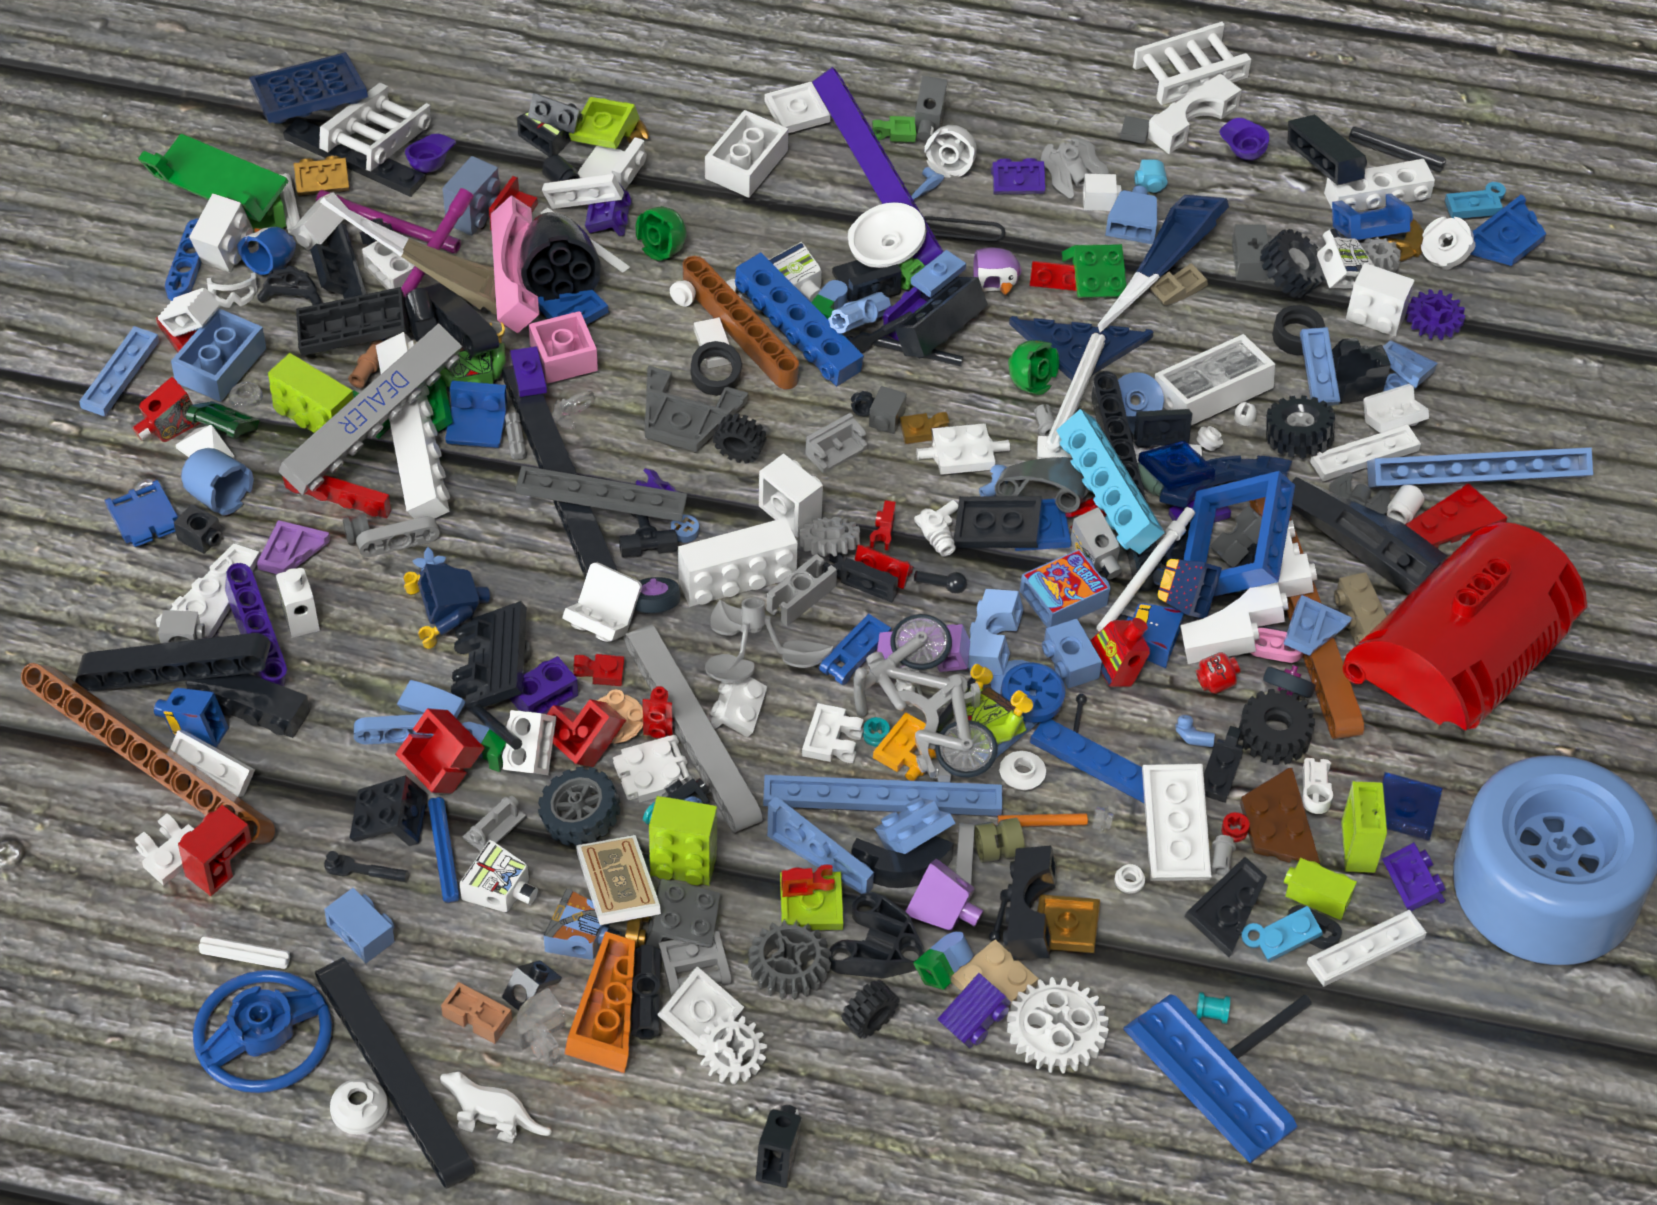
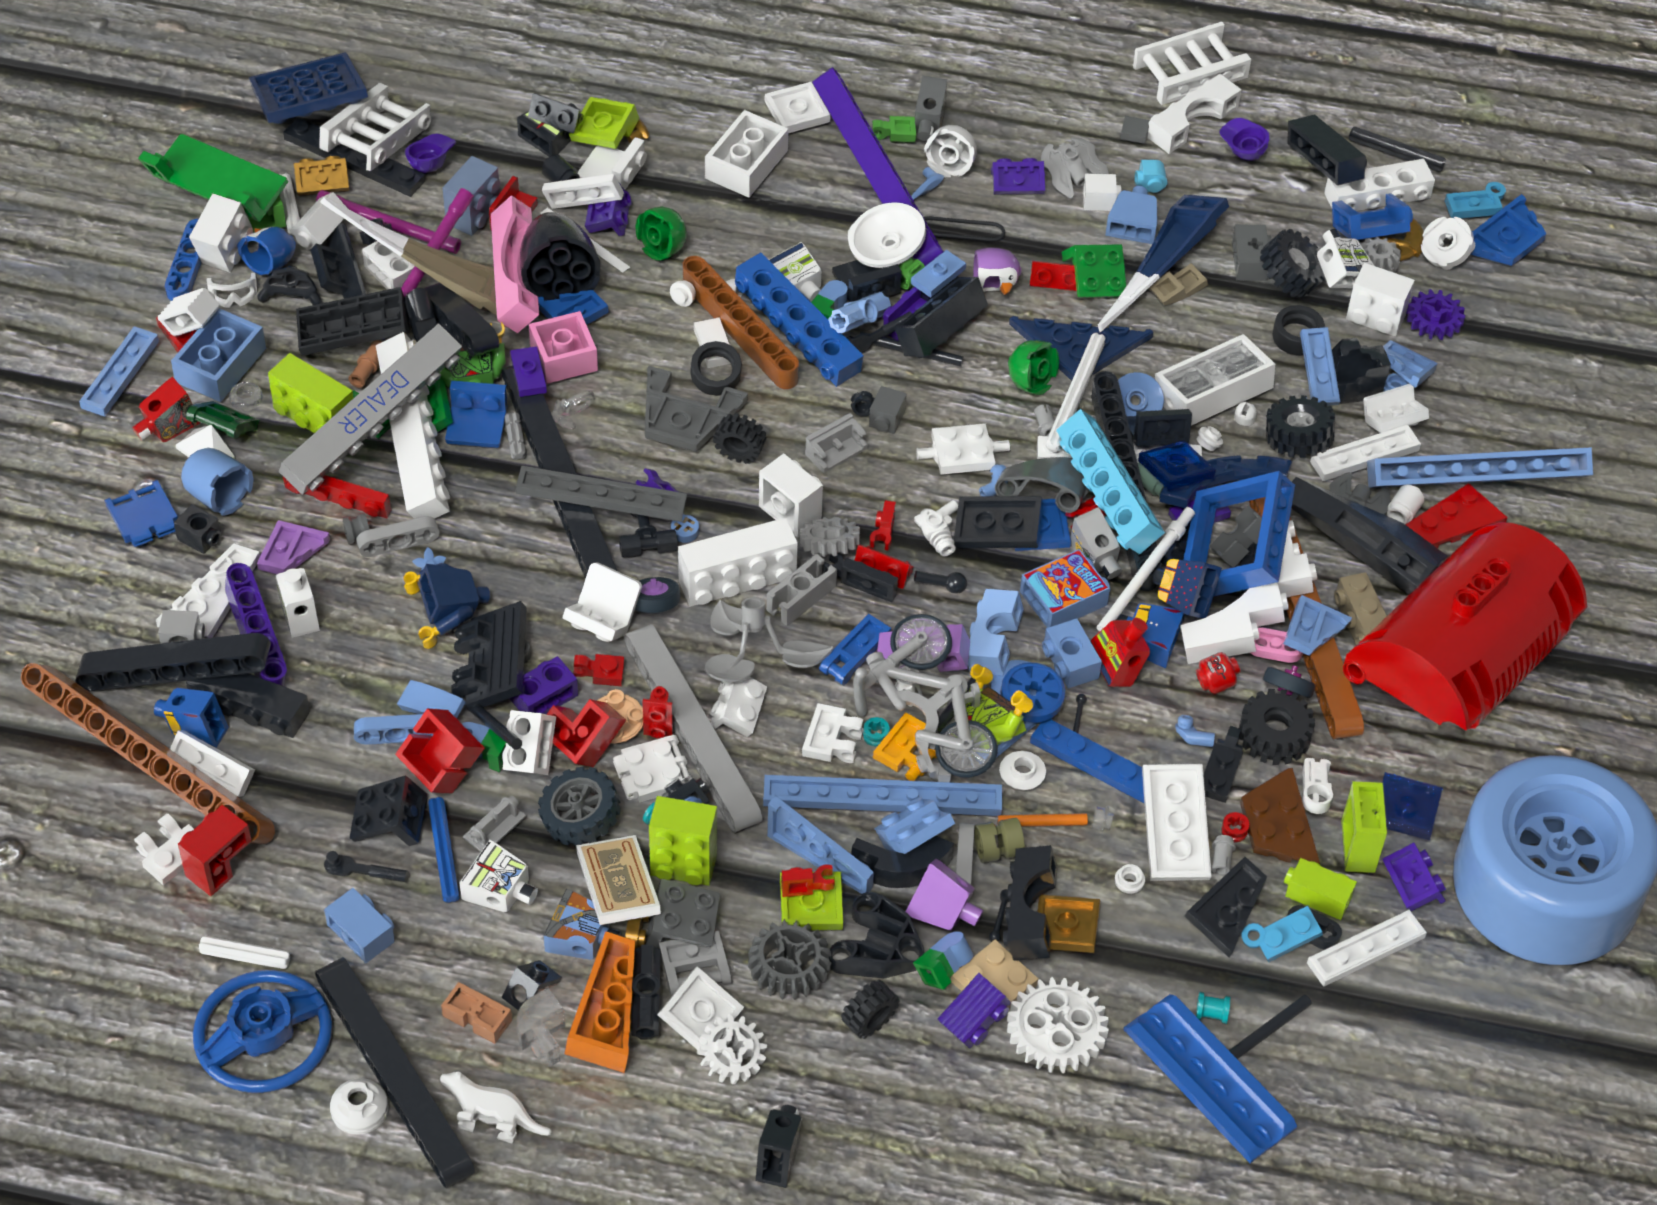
pearl gold plate [900,412,949,444] -> none

